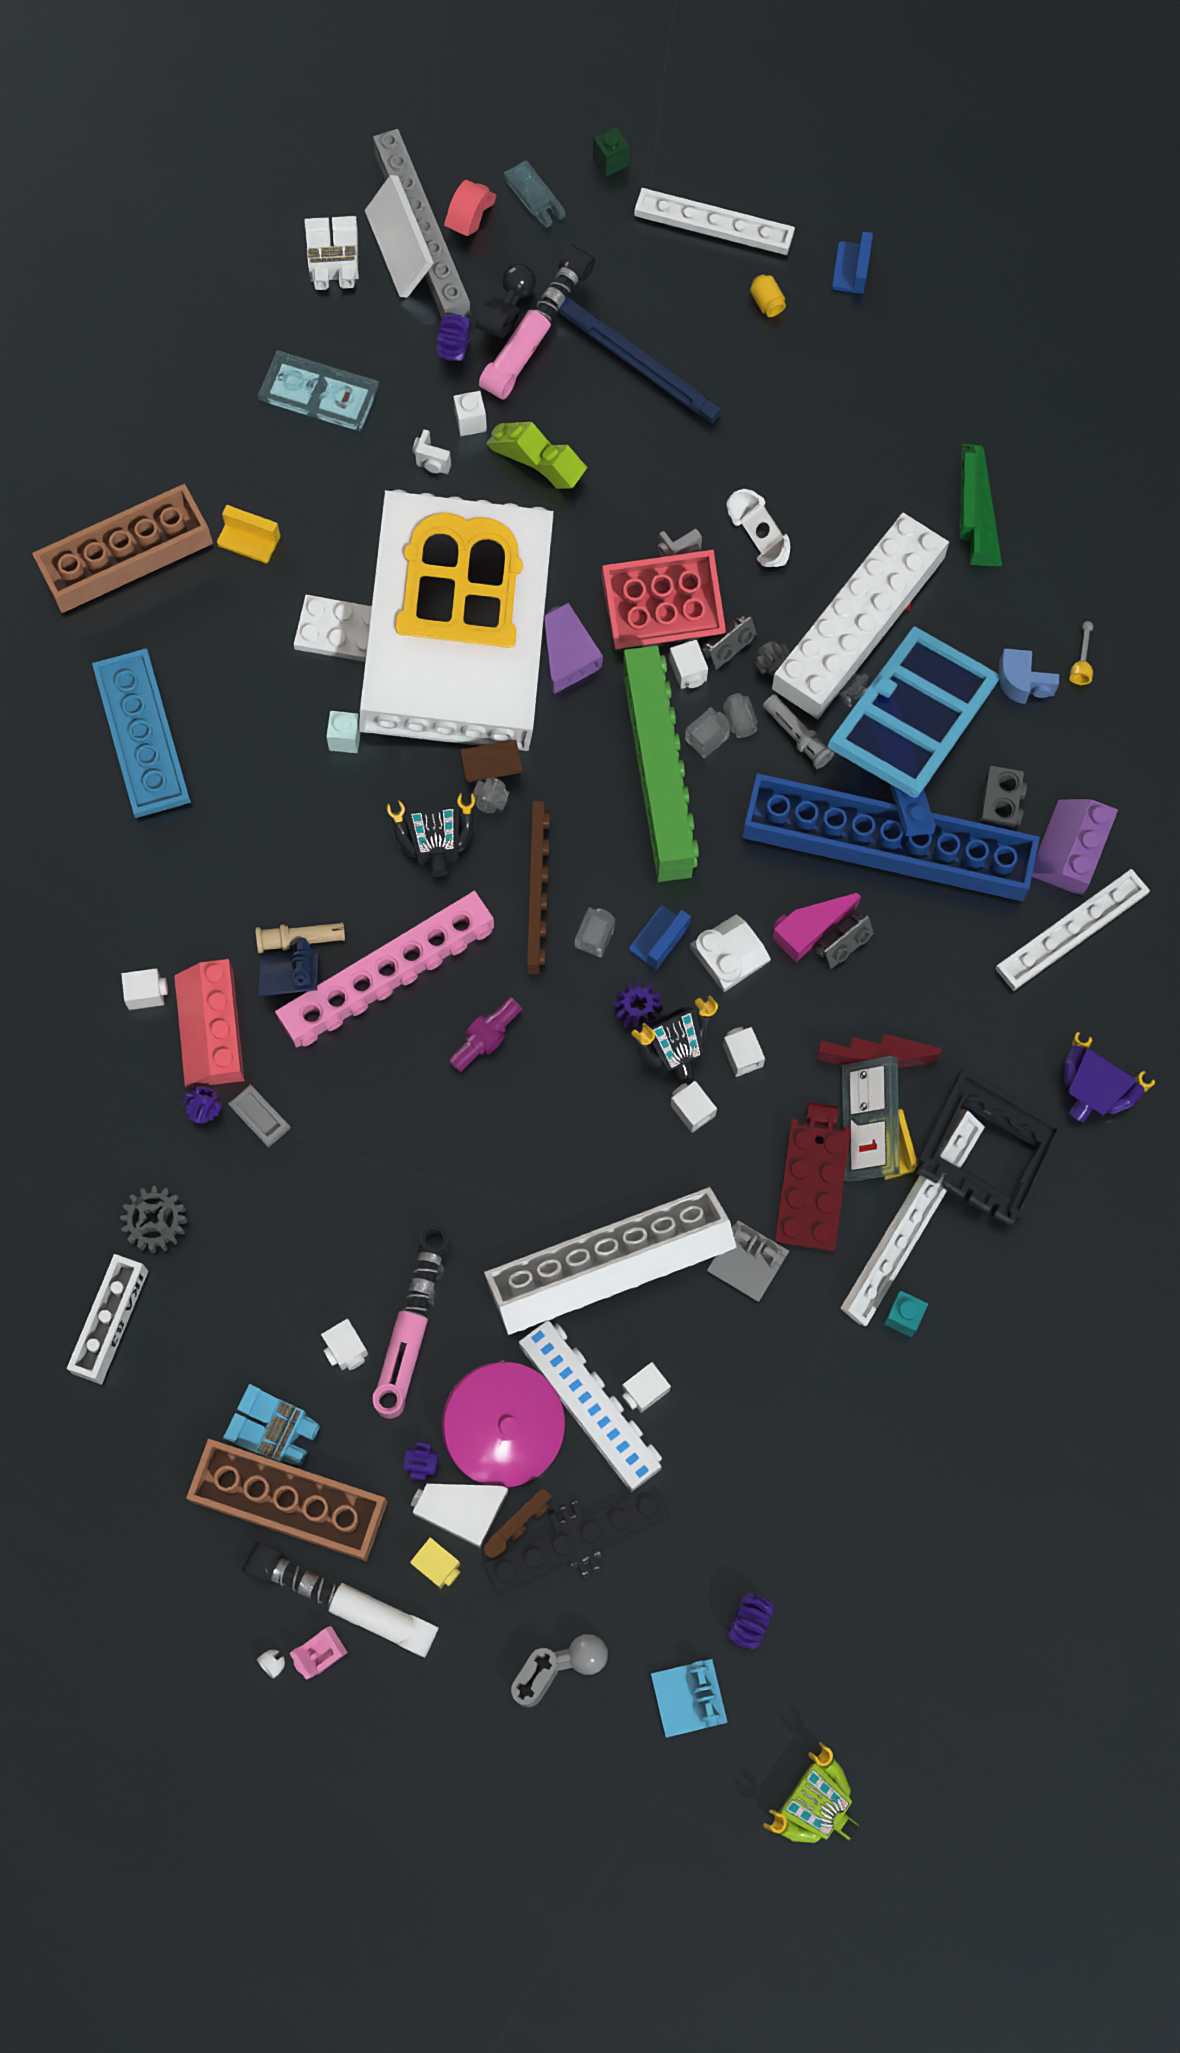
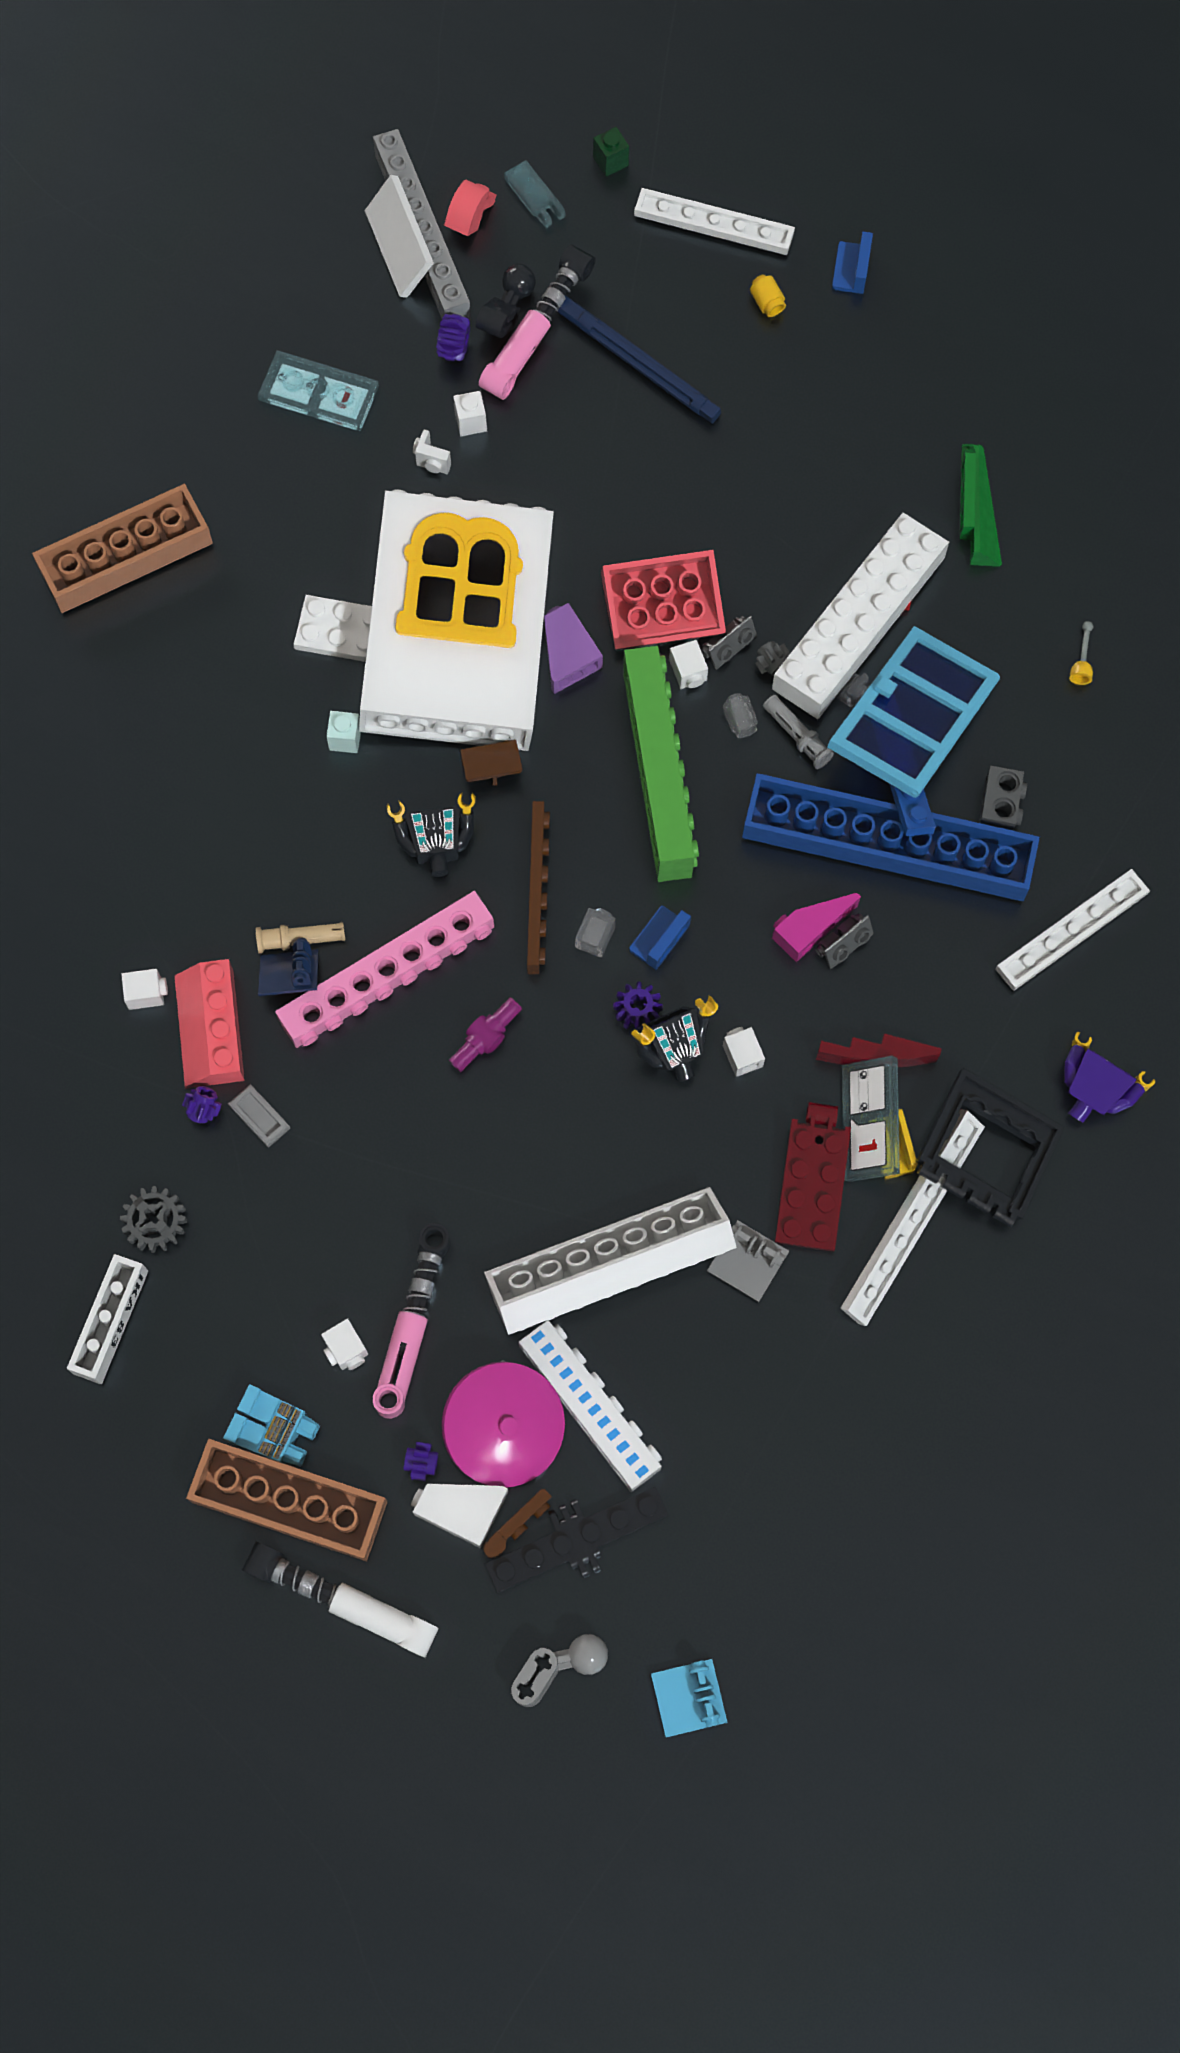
dark azure plate [92,648,191,818] -> none
yellow panel [217,505,280,563] -> none
white hinge [257,1650,285,1678] -> none
bright pink bracket [290,1626,348,1679] -> none
white hips [305,216,359,290] -> none
light yellow brick [410,1538,460,1589] -> none
clear gear [473,778,509,813] -> none
lime arch [486,422,587,489] -> none
white brick [621,1362,671,1413] -> none
light grey bracket [657,529,702,557] -> none
white brick [670,1081,717,1133] -> none
clear brick [685,707,731,759] -> none
white slope [689,914,771,993] -> none
white piece [726,489,791,567] -> none
dark purple gear [728,1592,774,1650] -> none
torso [763,1742,860,1843] -> none
teal brick [884,1291,928,1337] -> none
medium blue brick [999,649,1059,704] -> none
medium lavender slope [1032,799,1118,896] -> none

